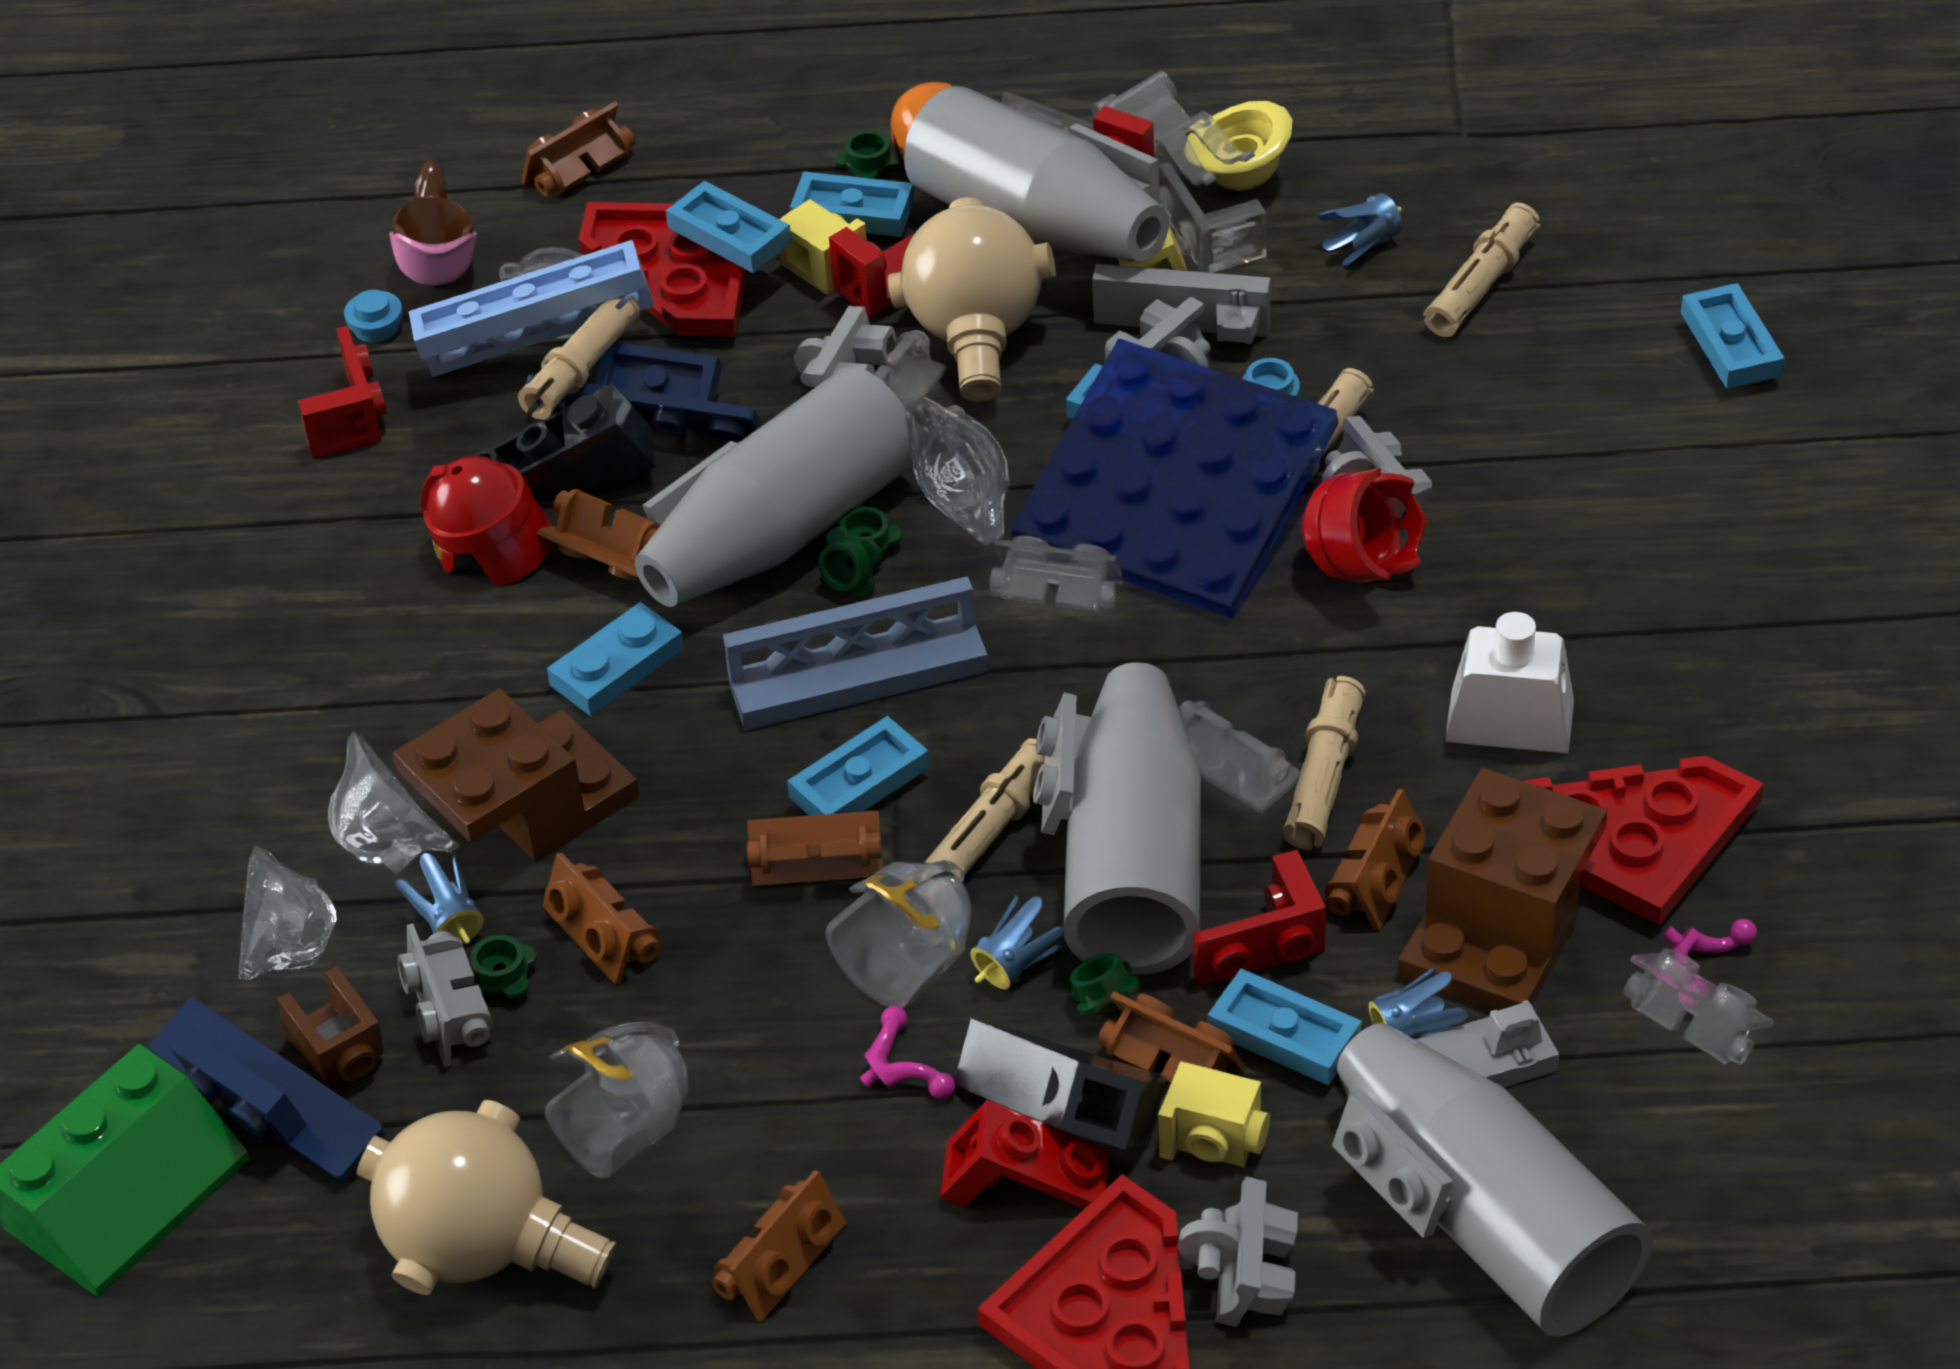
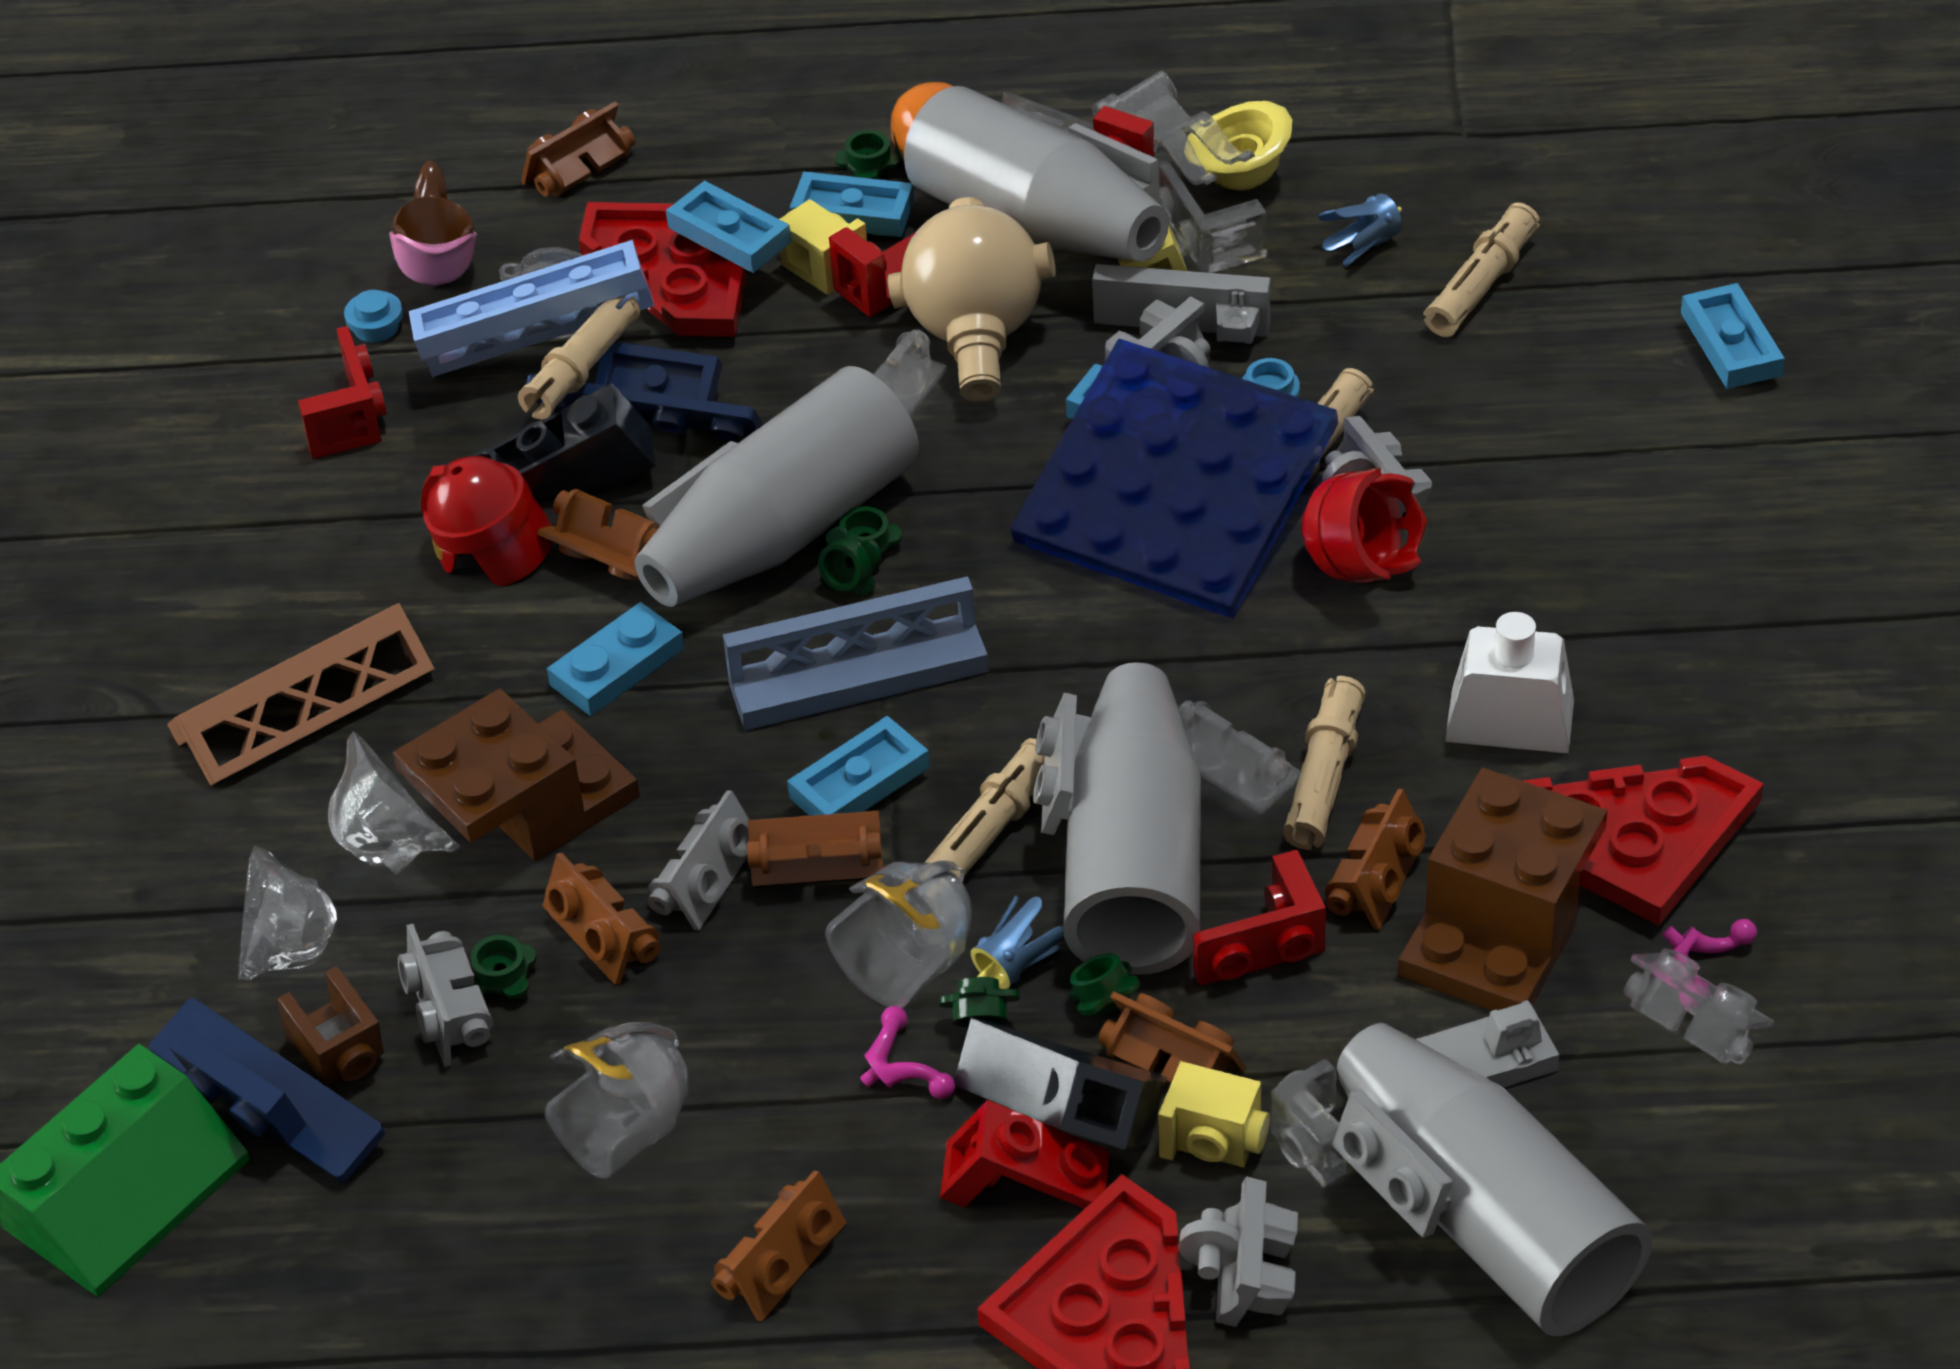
tan piece [356,1100,616,1295] -> none
flat silver piece [395,853,484,944] -> none
light grey hips [794,306,900,387] -> none
clear hat [905,396,1010,546] -> none
clear hinge [990,536,1123,613] -> none
dark azure plate [1207,969,1362,1086] -> none
flat silver piece [1368,966,1468,1039] -> none
none -> nougat fence [167,603,435,786]
none -> light grey hinge [647,791,749,930]
none -> dark green plate [939,977,1020,1028]
none -> clear bracket [1271,1059,1346,1187]

